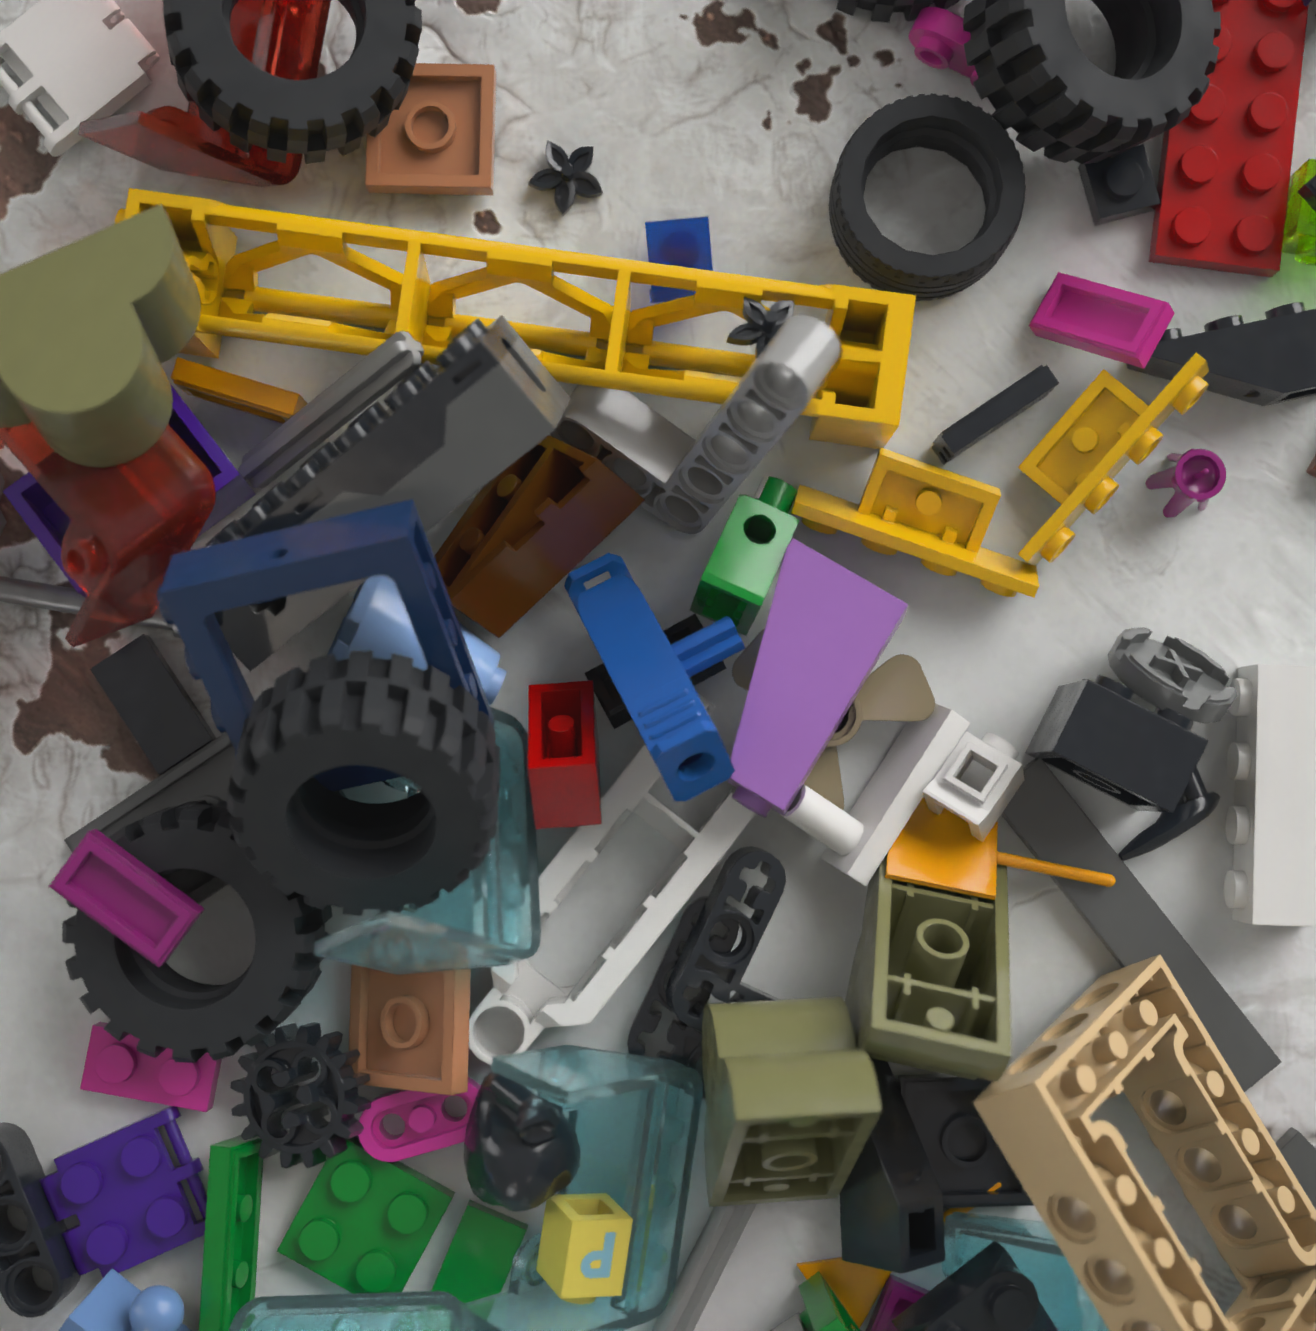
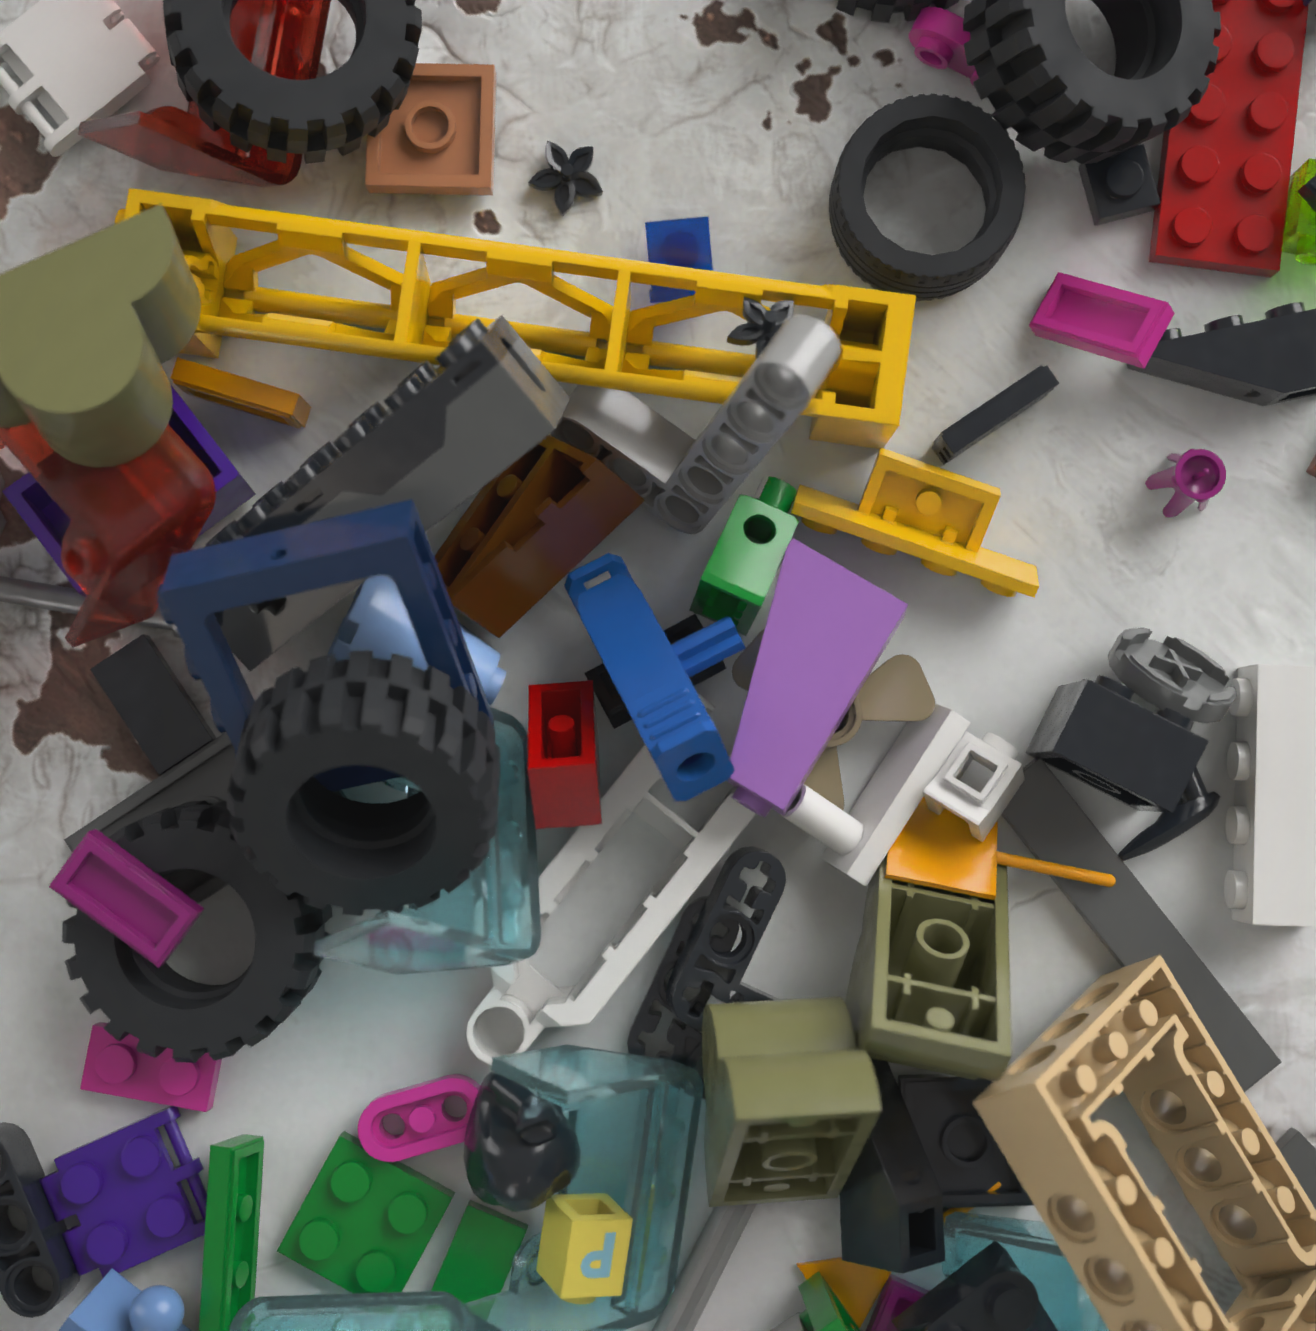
black gear [230,1022,372,1168] -> none
light grey axle [238,331,424,488] -> none
nougat plate [349,952,471,1095] -> none
yellow bracket [1018,352,1209,566] -> none

